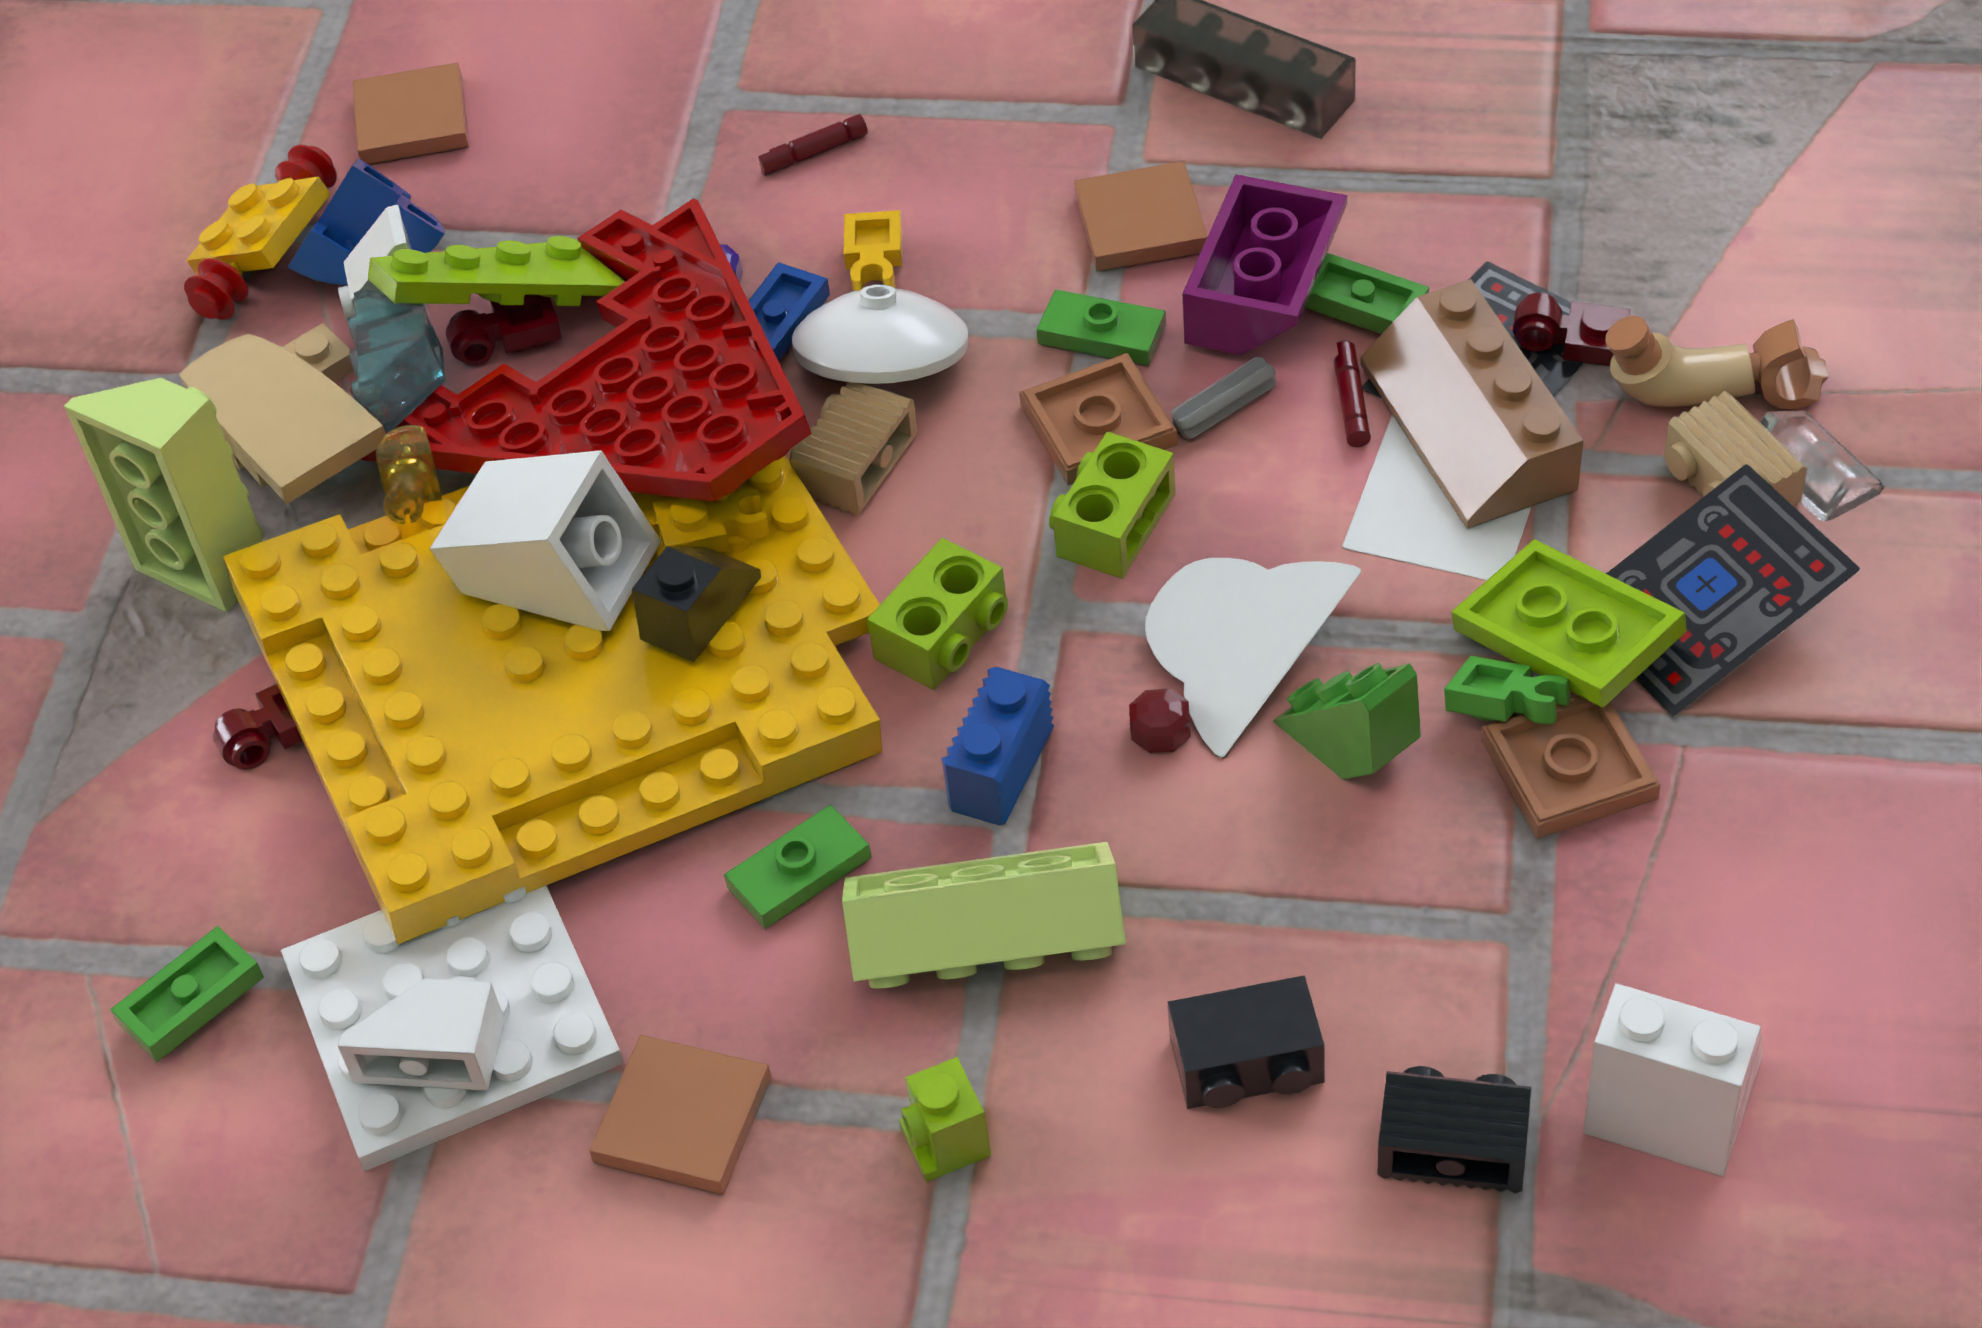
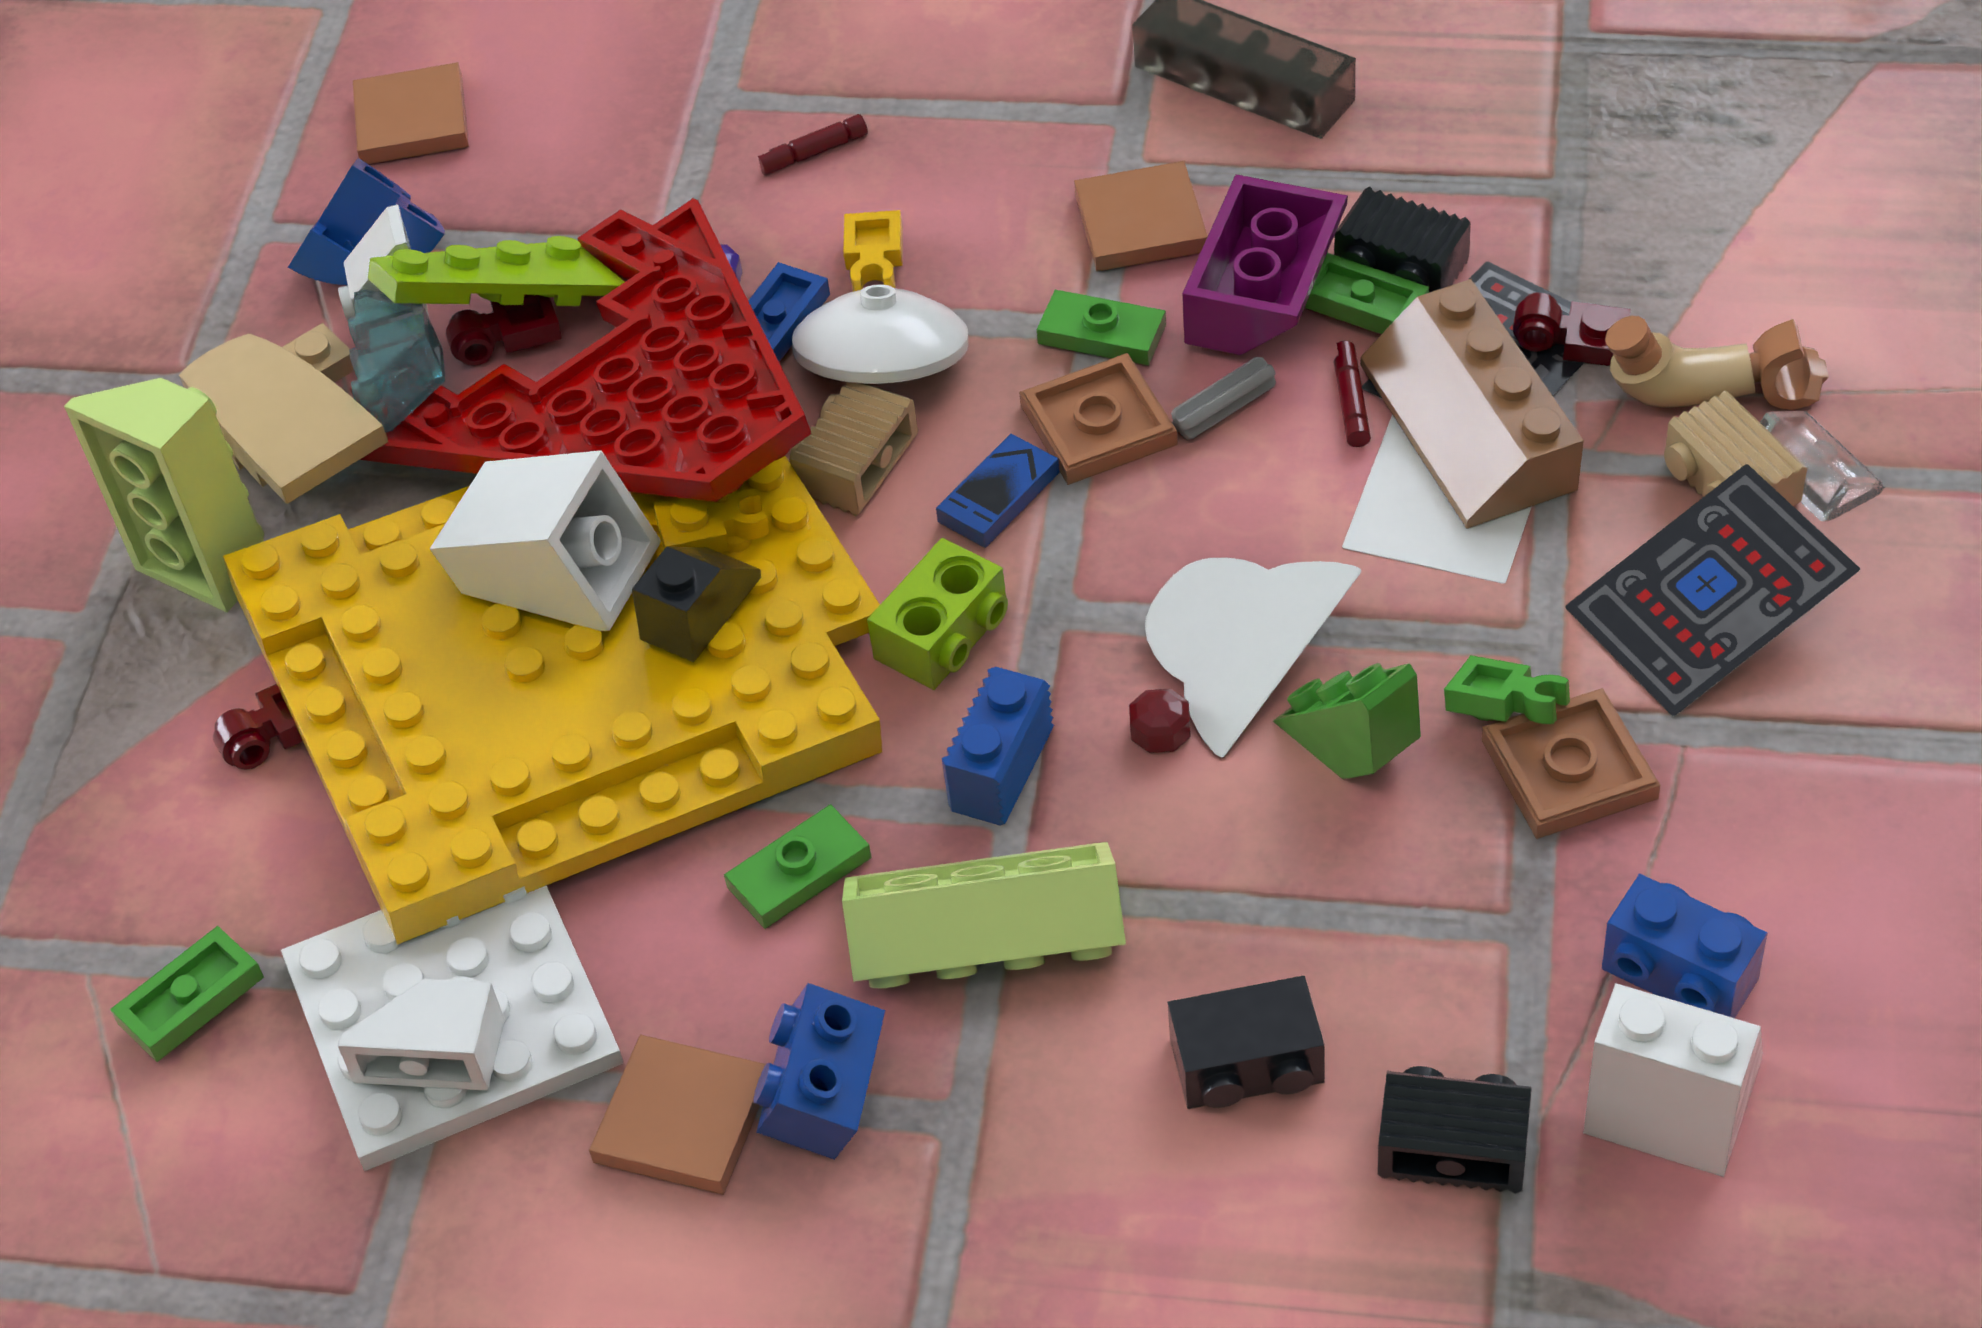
yellow plate [184,145,337,320] -> none
clear yellow piece [376,425,442,524] -> none
lime brick [899,1056,991,1182] -> none
lime brick [1049,432,1176,579] -> none
lime plate [1451,539,1687,708] -> none
none -> blue brick [753,983,886,1160]
none -> blue tile [936,434,1060,548]
none -> black brick [1334,187,1471,293]
none -> blue brick [1602,873,1768,1018]

